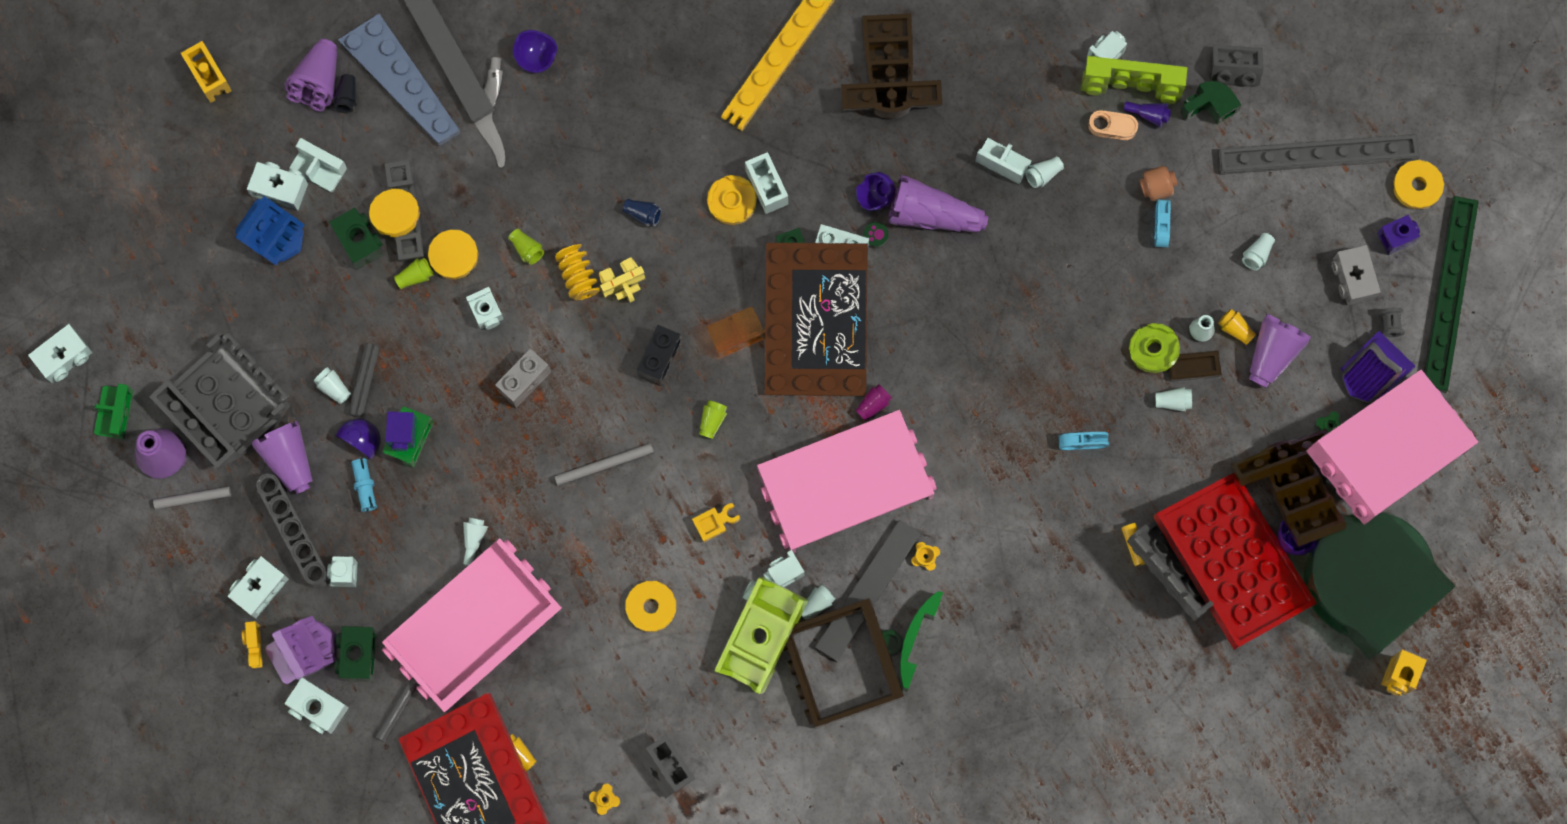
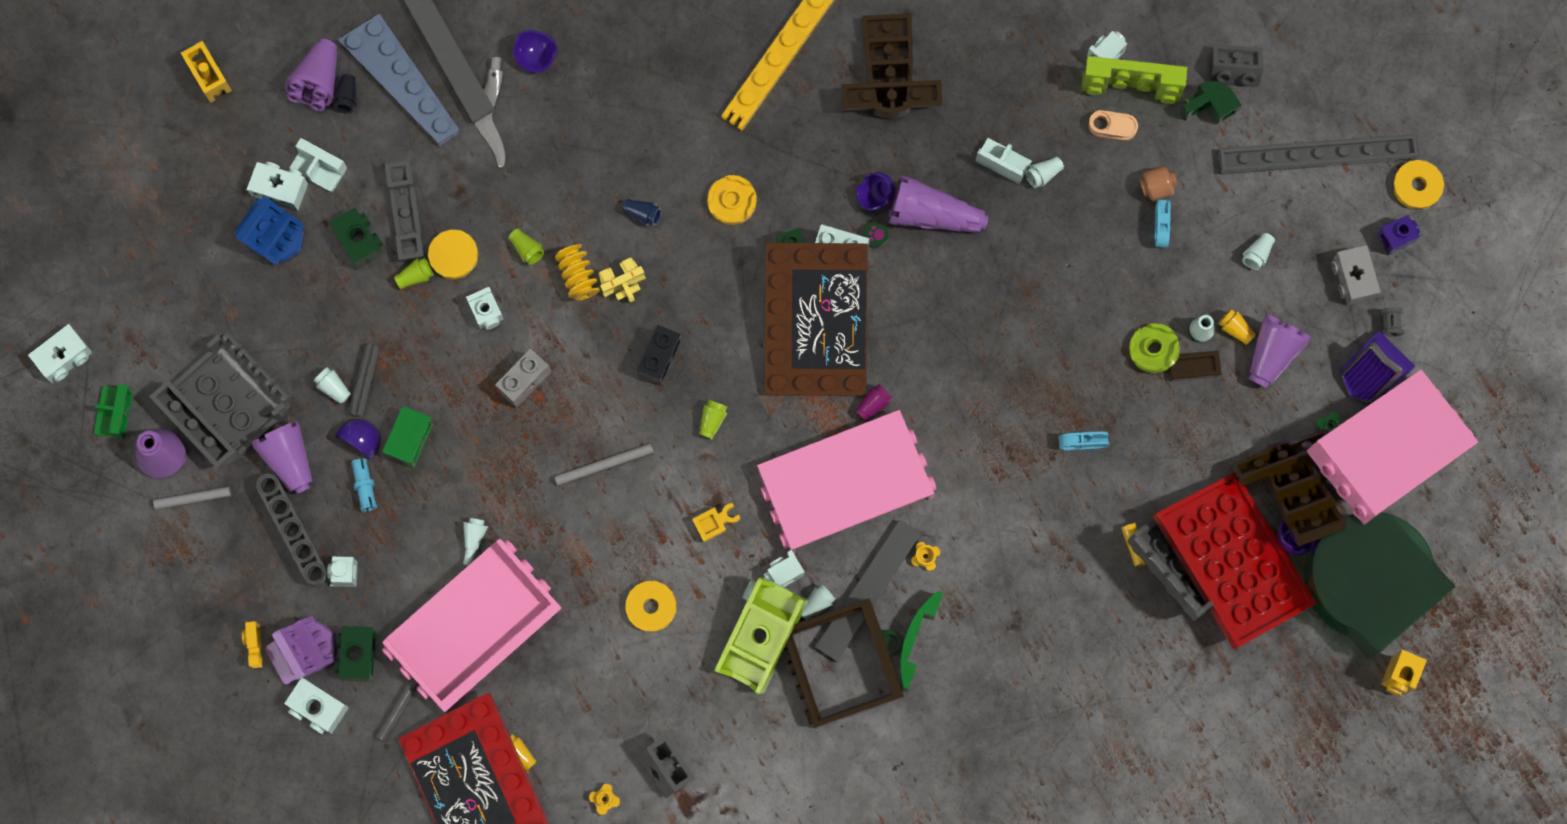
light aqua brick [228,557,289,619] -> none
yellow tile [369,189,420,237] -> none
dark purple brick [385,411,417,451] -> none
clear orange panel [707,307,765,359] -> none
light aqua brick [745,152,788,214] -> none
dark purple cone [1124,101,1171,127] -> none
light aqua cone [1156,387,1192,412] -> none
dark green tile [1424,196,1479,393] -> none

